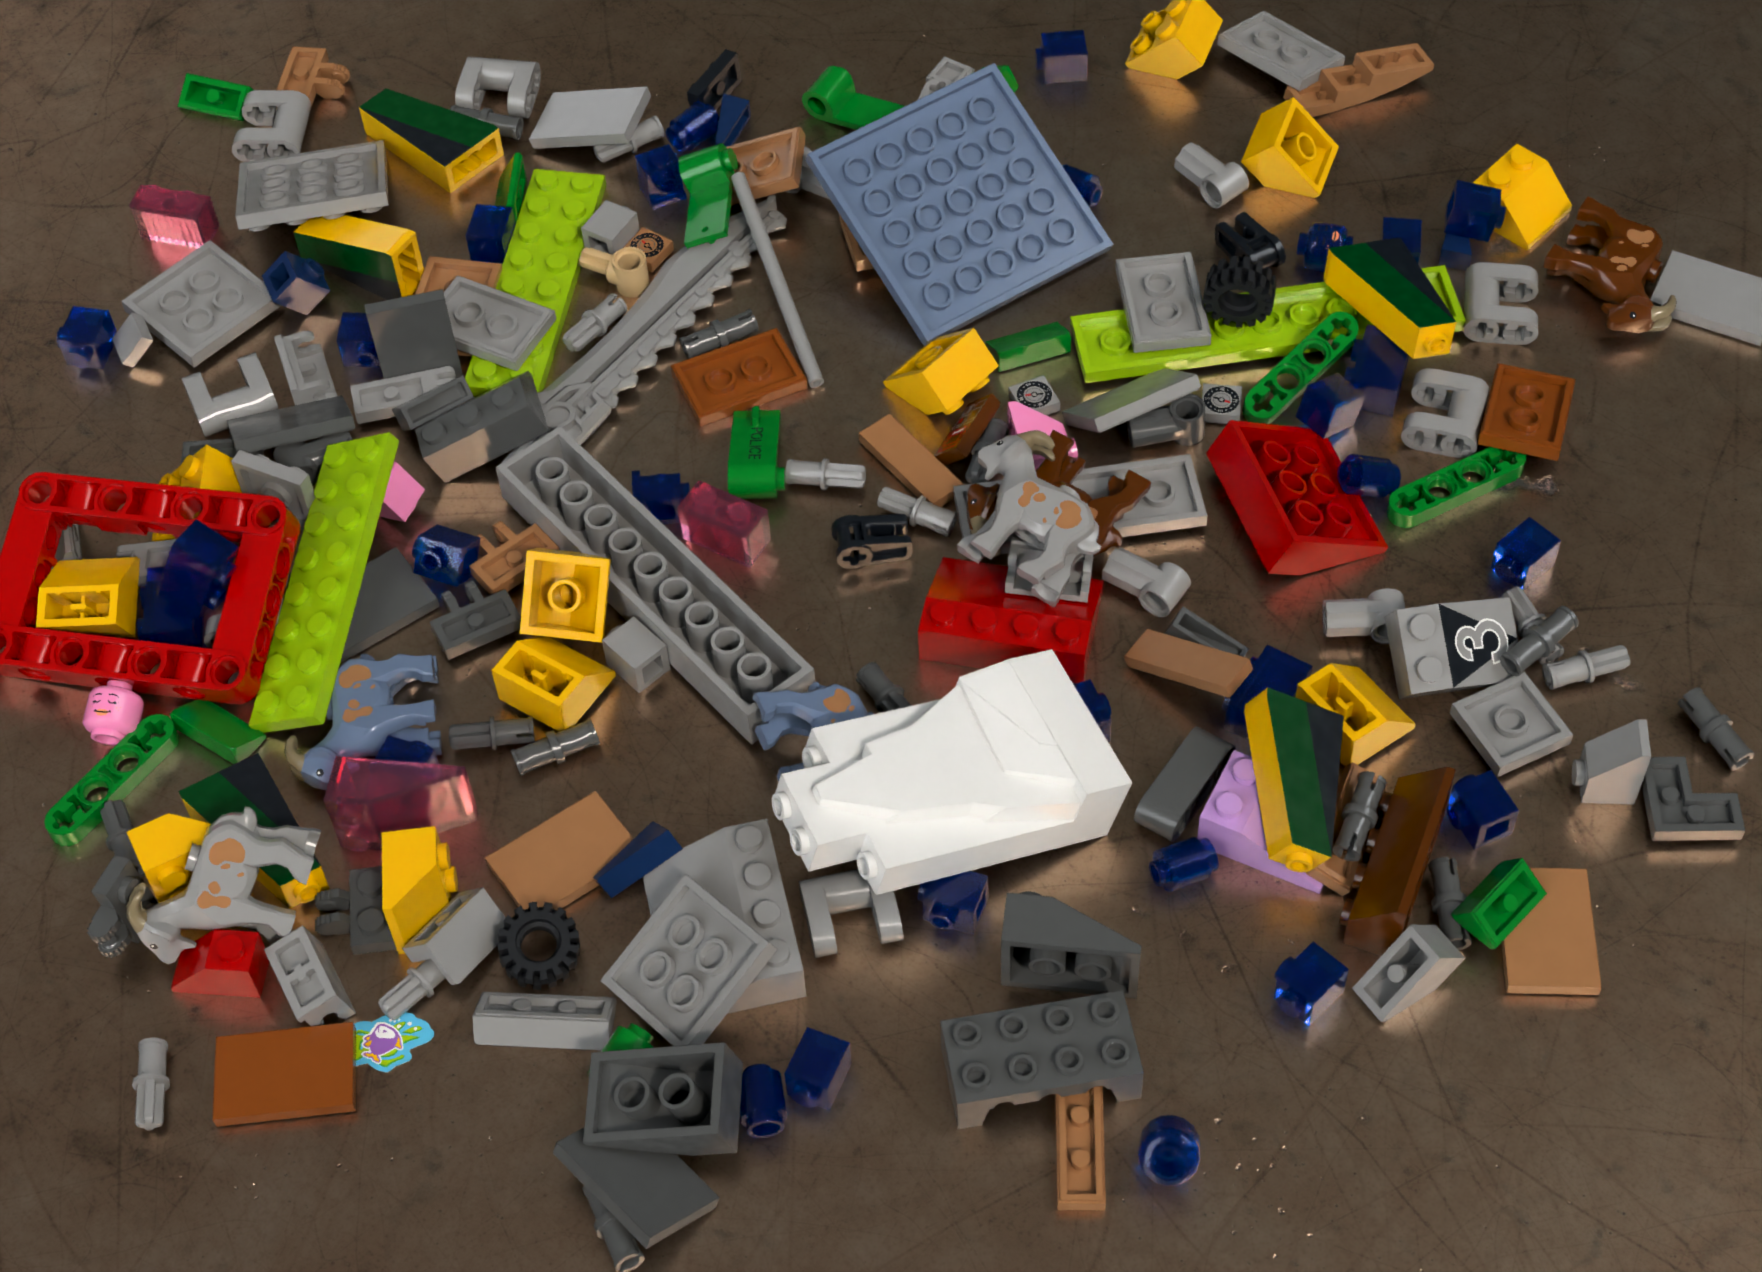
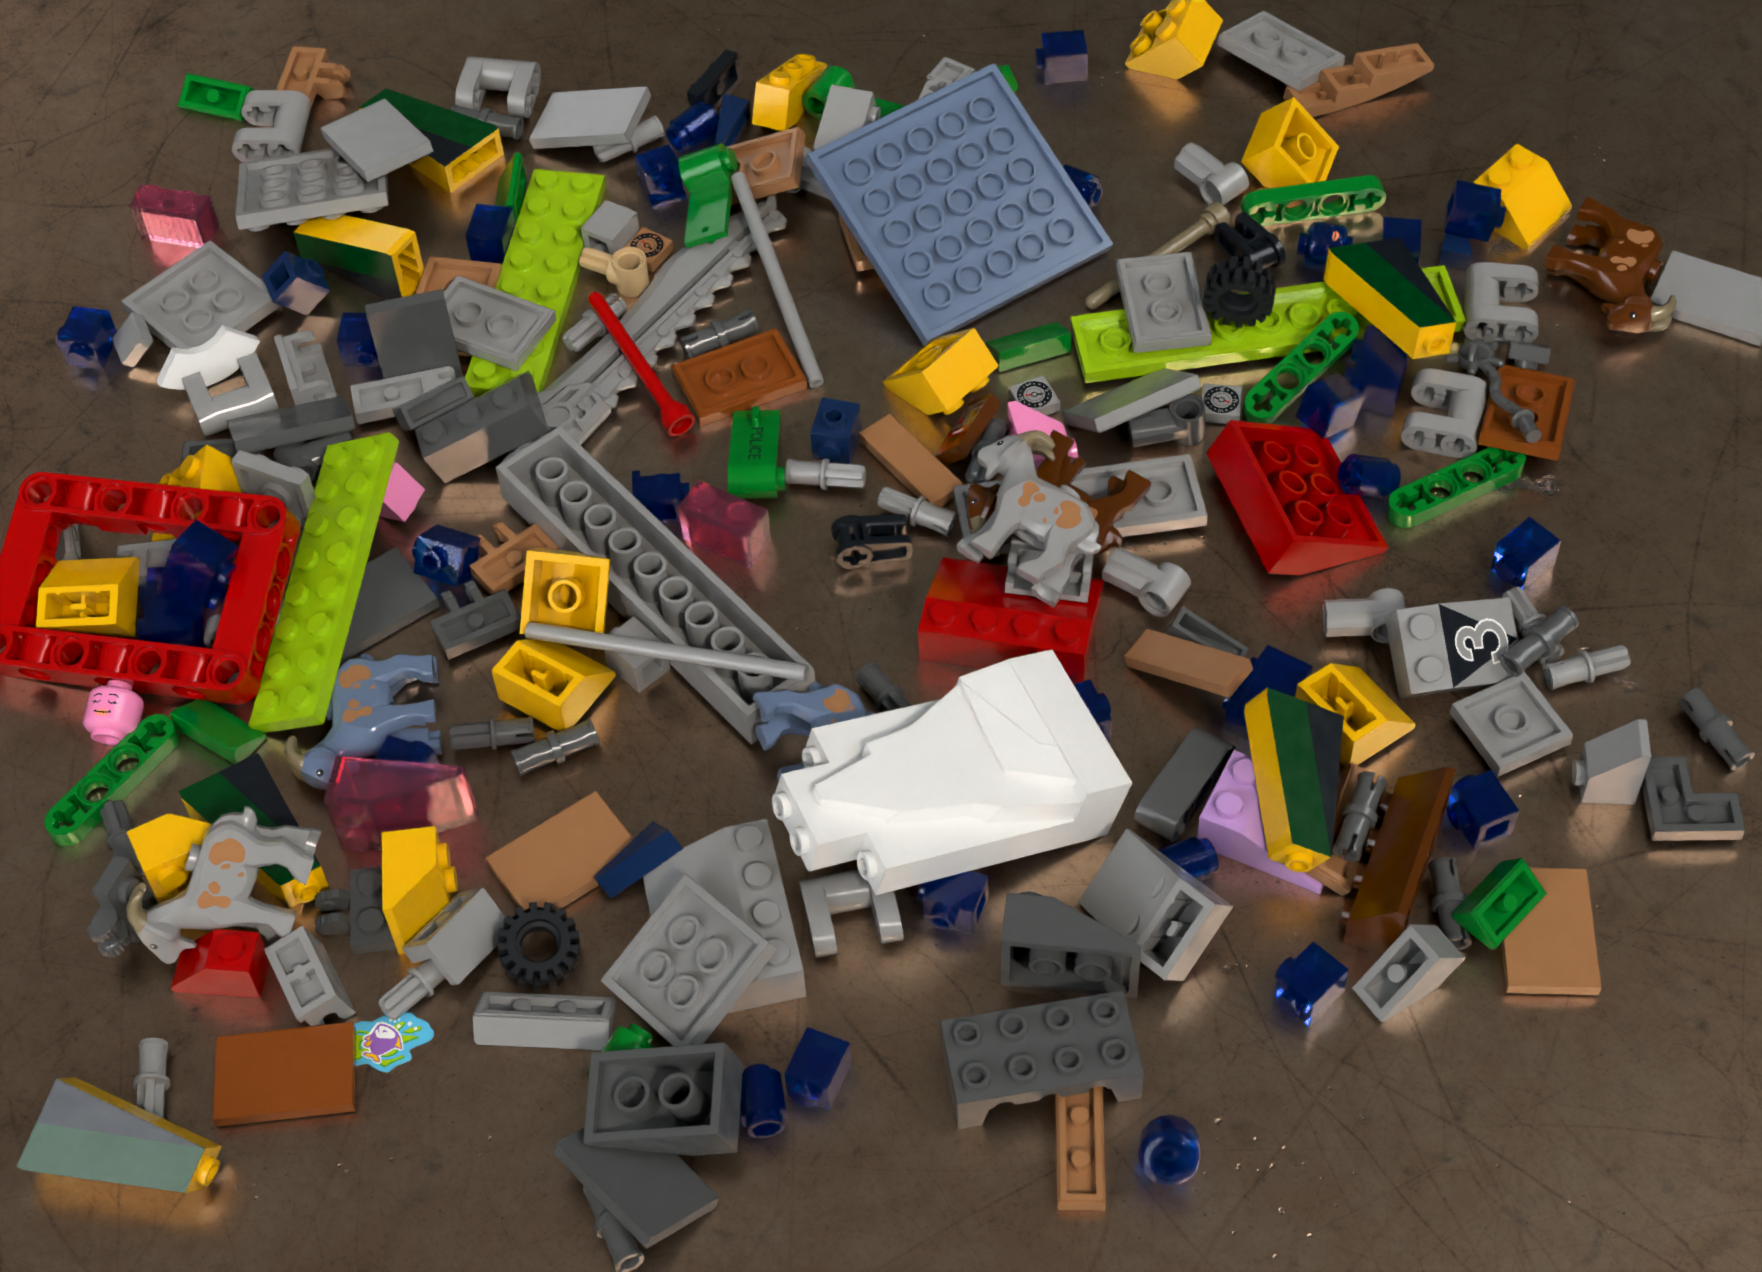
none -> slope [16,1077,222,1193]
none -> white tile [156,325,260,390]
none -> light grey tile [321,99,433,182]
none -> light grey piece [525,622,809,681]
none -> red piece [588,291,695,437]
none -> yellow slope [752,54,827,131]
none -> dark blue brick [810,397,862,464]
none -> light grey brick [813,85,881,151]
none -> light grey slope [1078,828,1233,981]
none -> dark tan piece [1085,201,1231,309]
none -> green beam [1240,175,1386,227]
none -> dark grey piece [1445,338,1542,443]
none -> dark grey plate [1507,340,1551,370]

